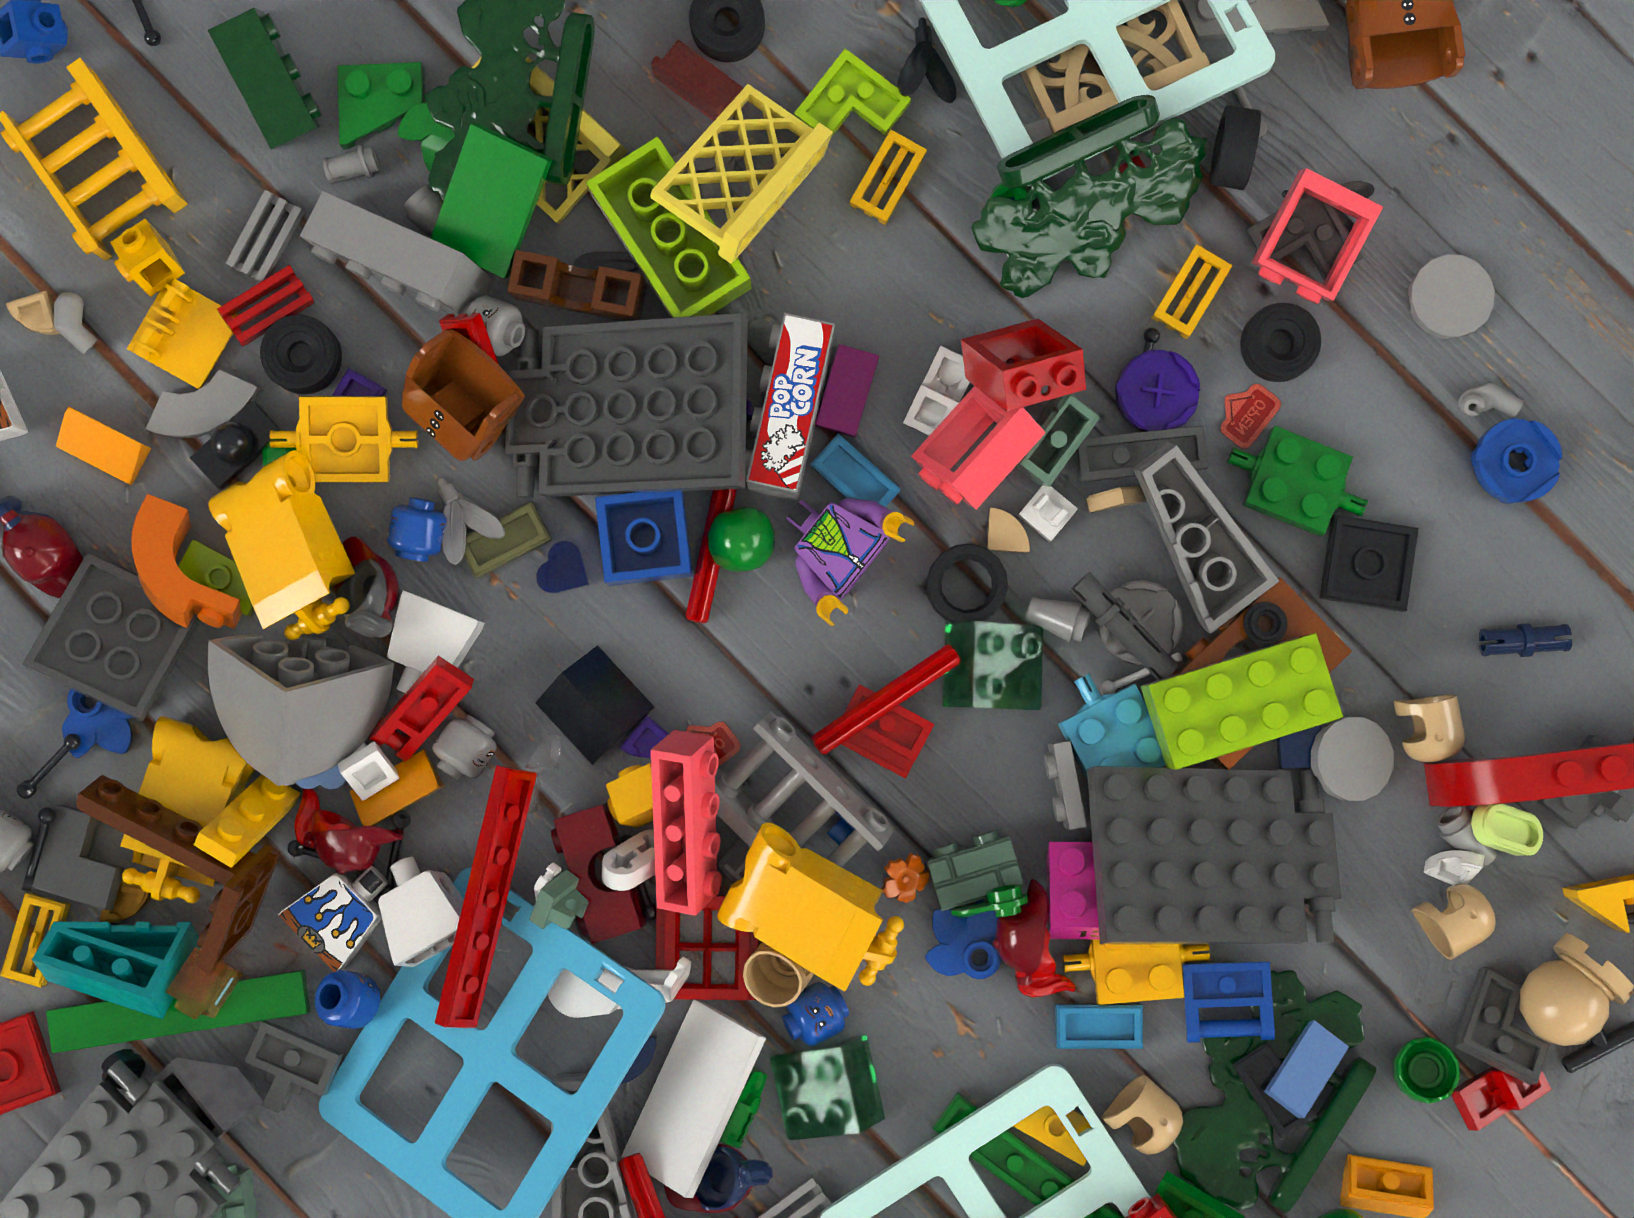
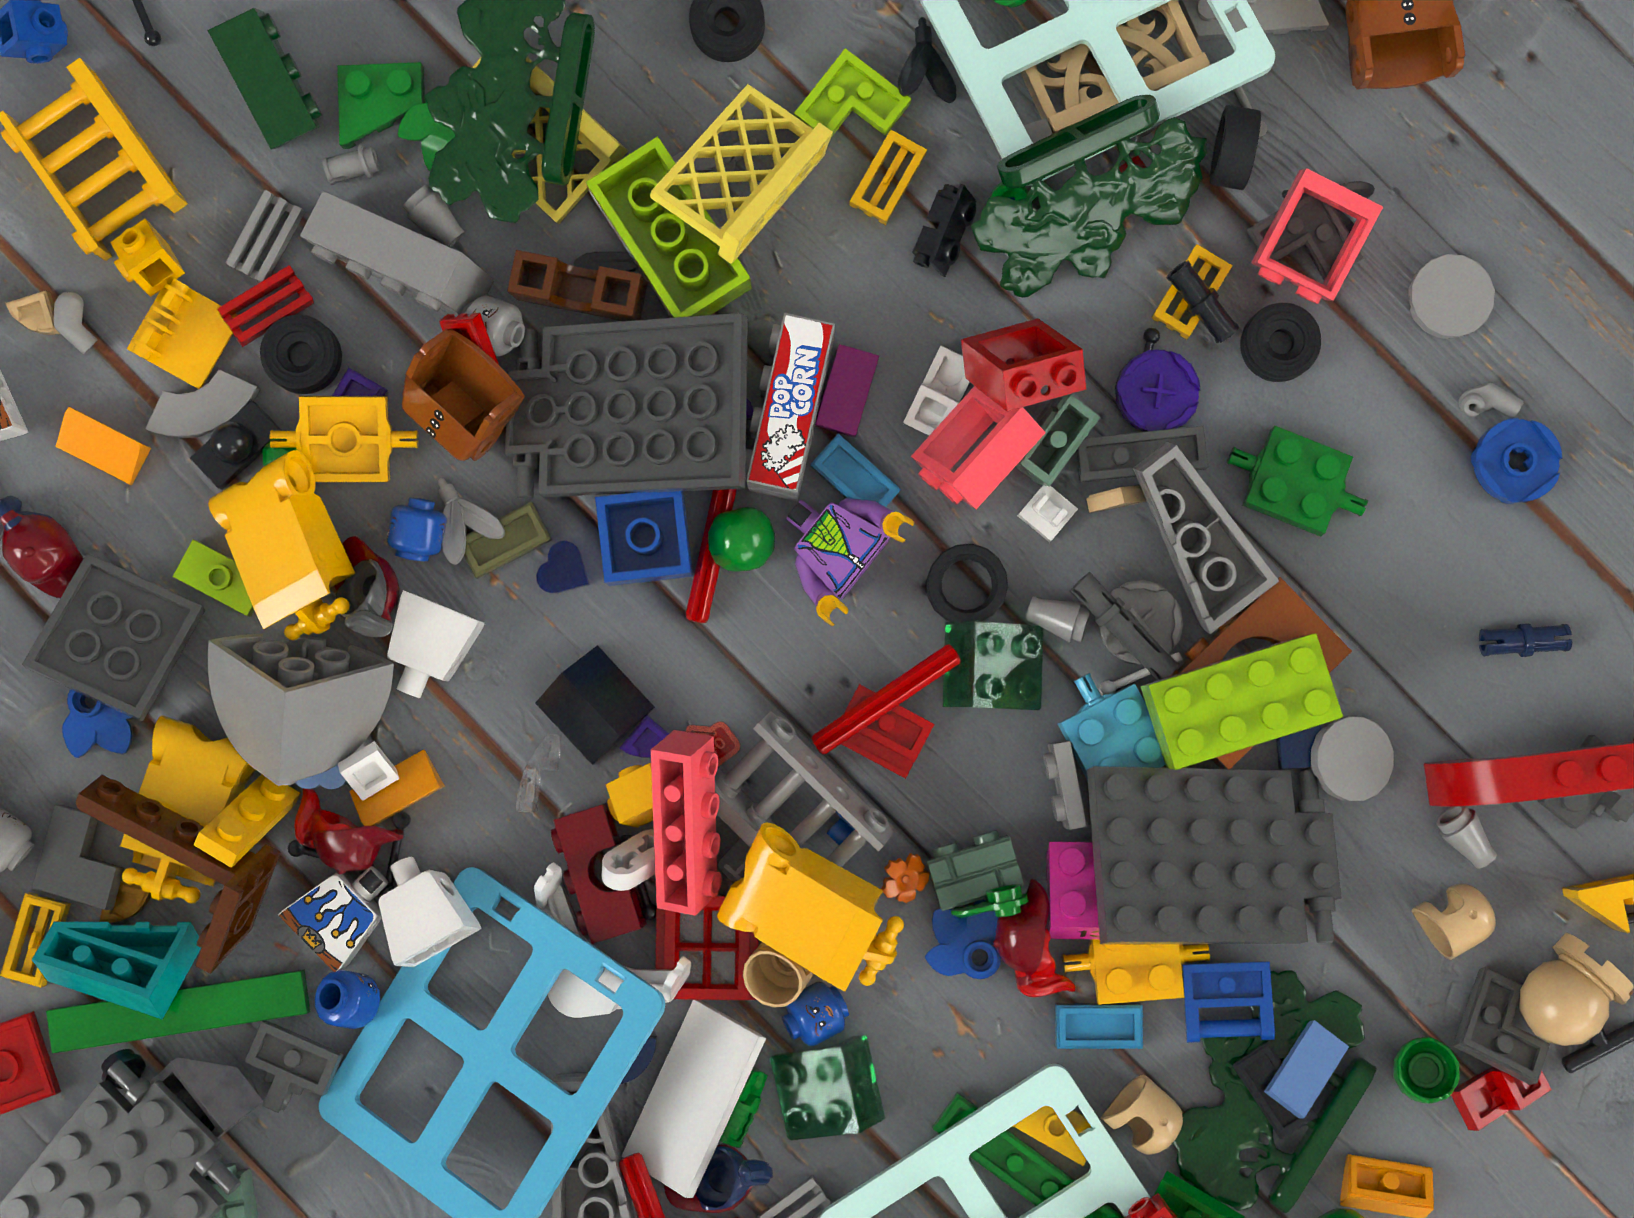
black hinge [17,733,81,799] -> none
black hinge [22,807,56,892] -> none
orange arch [131,494,242,629] -> none
clear orange brick [166,947,243,1020] -> none
red plate [369,655,474,762] -> none
green tile [431,123,553,279] -> none
light grey head [433,715,497,781] -> none
red tile [435,765,537,1028] -> none
sand green tile [529,870,589,929] -> none
clear red panel [651,39,744,121] -> none
tan tile [986,507,1030,554] -> none
clear red sticker [1221,384,1281,449] -> none
black plate [1243,602,1287,645] -> none
black tile [1319,515,1419,612] -> none
tan helmet [1393,694,1465,762] -> none
white tile [1424,850,1485,885] -> none
yellowish green tile [1471,804,1543,856] -> none
none -> black hinge [912,184,977,277]
none -> black pin [1166,260,1239,343]

